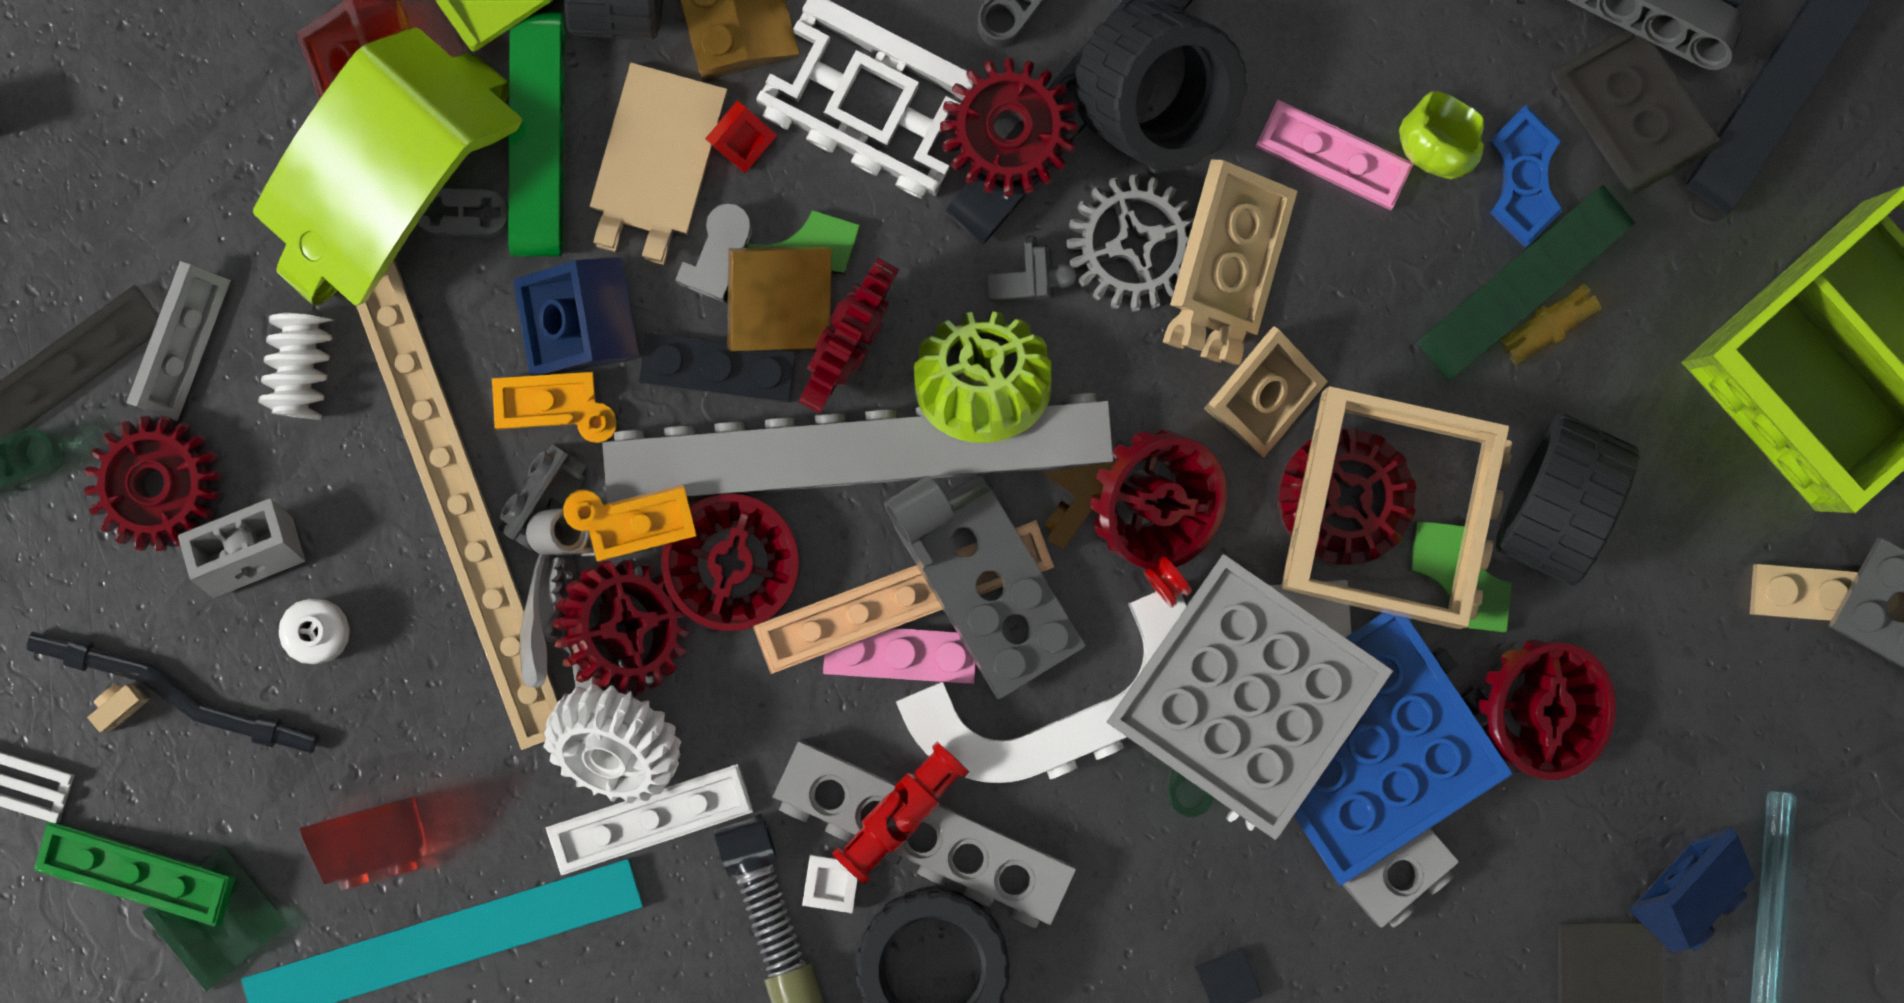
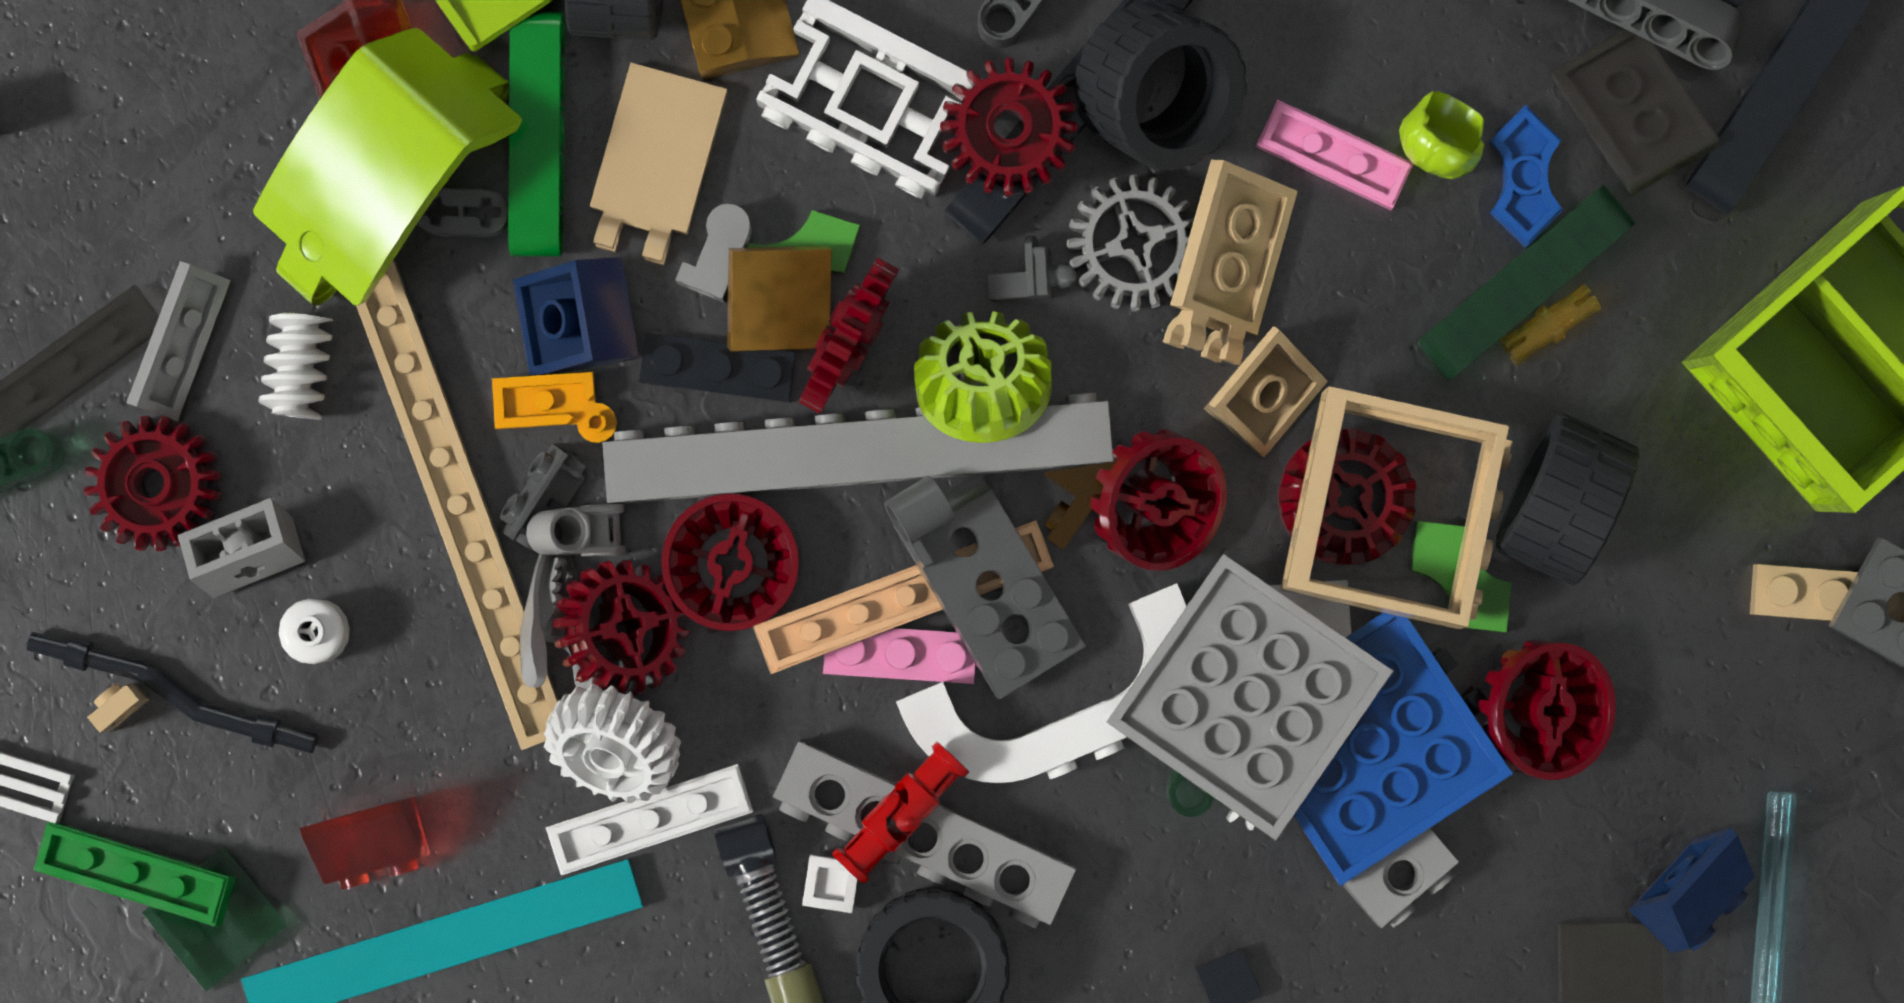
light orange hinge [563,484,696,562] -> none
red plate [705,101,777,173] -> none
red bush [1144,556,1192,608] -> none

